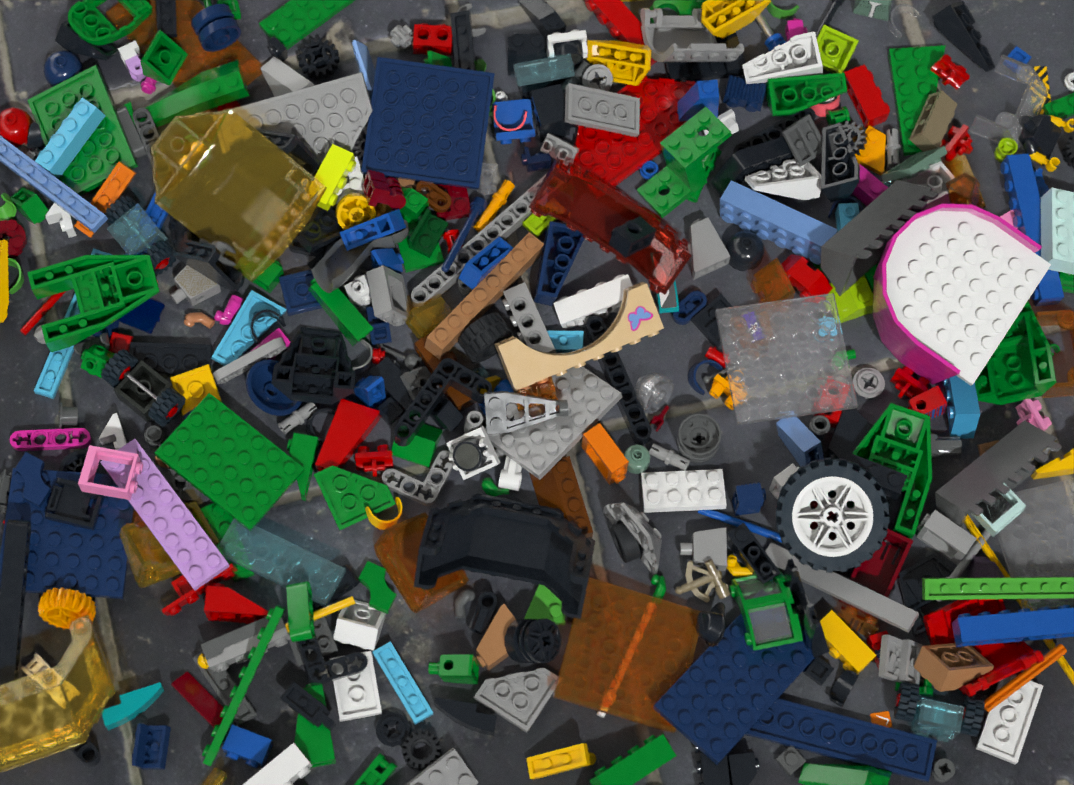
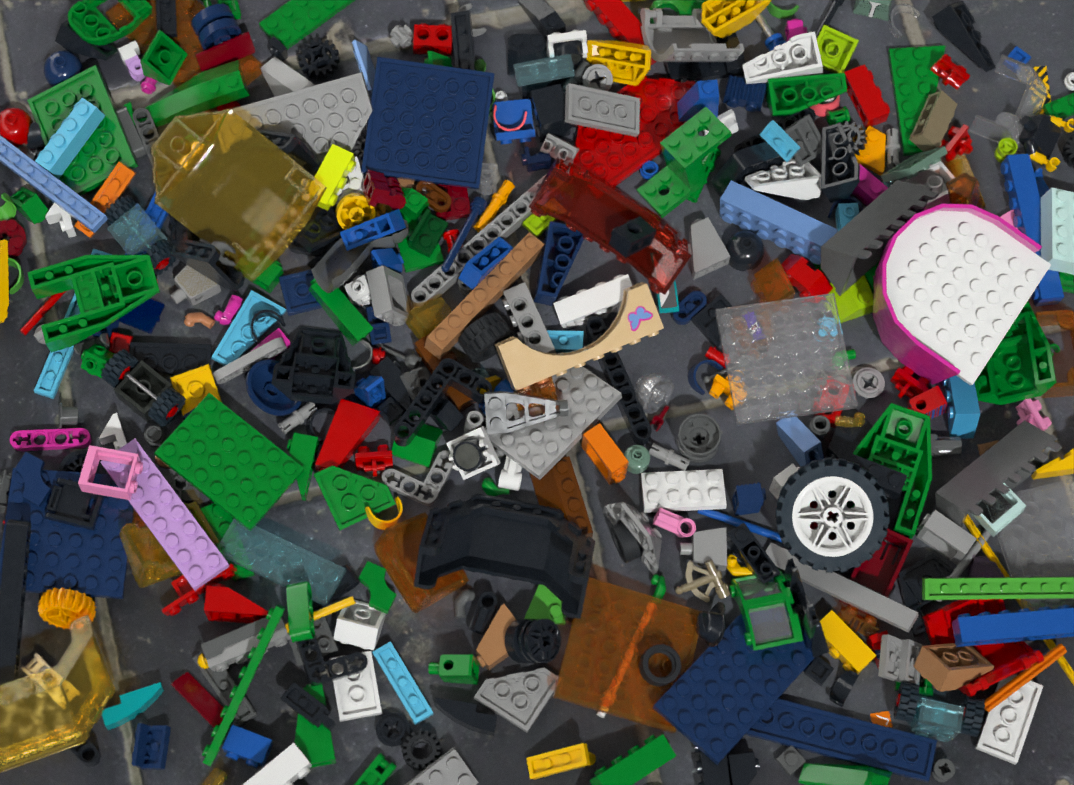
none -> dark red slope [195,32,255,72]
none -> black tyre [639,644,681,686]
none -> bright pink piece [653,508,696,538]
none -> medium azure plate [760,120,801,162]
none -> clear yellow arm [835,412,865,427]

